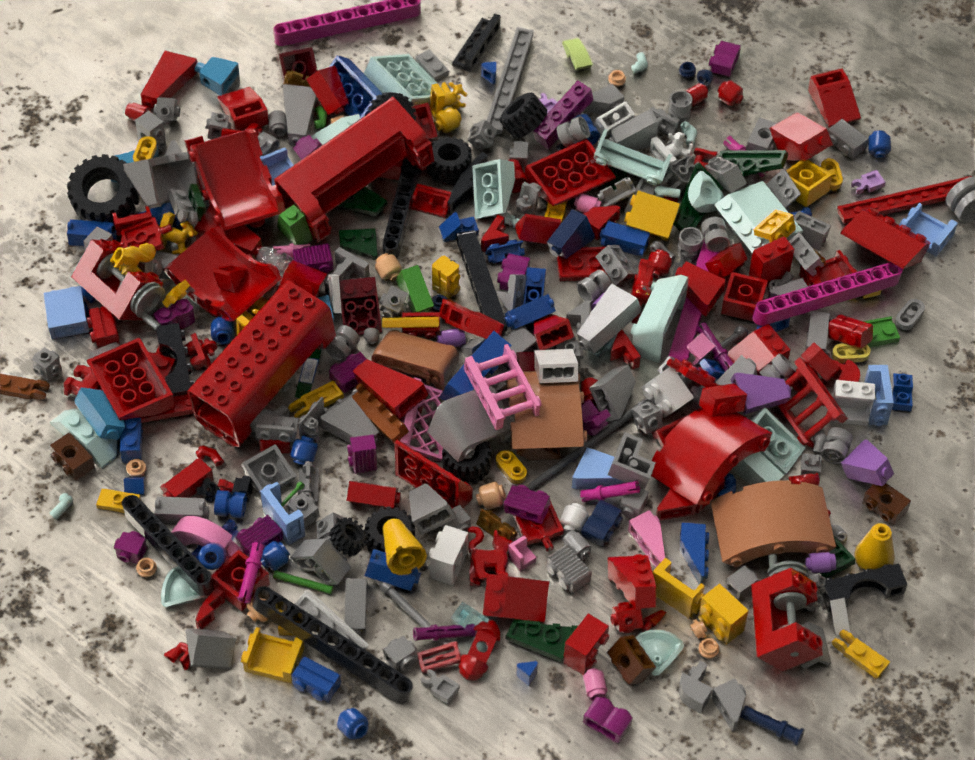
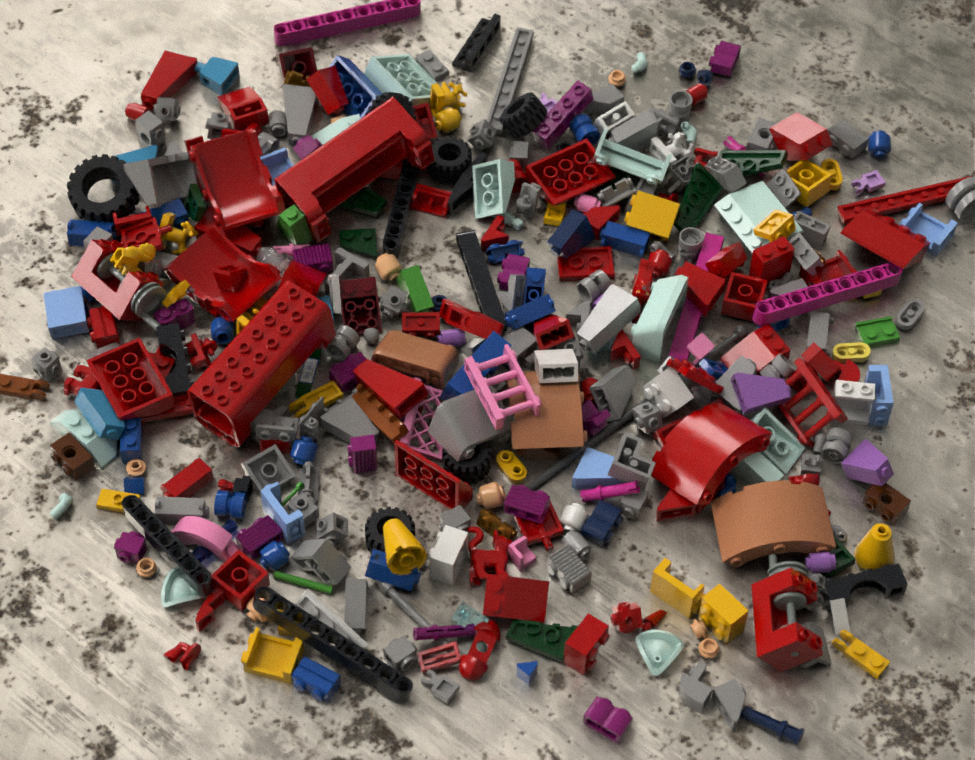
yellow plate [133,136,157,162] -> none
light grey hinge [168,189,198,225] -> none
light grey slope [185,628,236,669] -> none
red arm [195,445,224,467] -> none
black plate [197,478,220,502] -> none
blue head [198,542,226,570] -> none
dark pink pin [237,542,265,603] -> none
bright green arm [314,106,327,129] -> none
black tyre [329,517,368,557] -> none
blue head [337,708,368,740] -> none
red brick [346,481,401,508] -> none
yellow tile [382,317,439,328] -> none
light grey slope [409,484,457,535] -> none
yellow brick [432,255,461,299] -> none
blue slope [439,212,479,242] -> none
blue slope [481,61,497,85] -> none
red slope [515,214,561,244] -> none
dark red tile [516,352,535,371] -> none
light grey wheel [557,116,590,147] -> none
yellowish green slope [562,38,593,70] -> none
bright pink brick [583,668,607,701] -> none
light grey bracket [596,245,638,285] -> none
reddish brown brick [607,635,656,685] -> none
red wedge [608,554,656,609] -> none
bright pink slope [628,510,665,568] -> none
light aqua arm [654,185,680,198] -> none
blue slope [679,522,709,585] -> none
light aqua hat [688,171,724,213] -> none
magenta pin [696,323,734,372] -> none
red brick [699,384,748,416] -> none
light grey wheel [701,217,730,252] -> none
red head [717,80,744,106] -> none
light grey brick [725,566,758,602] -> none
red slope [808,68,861,127] -> none
red brick [828,314,873,349] -> none
blue slope [892,373,913,411] -> none

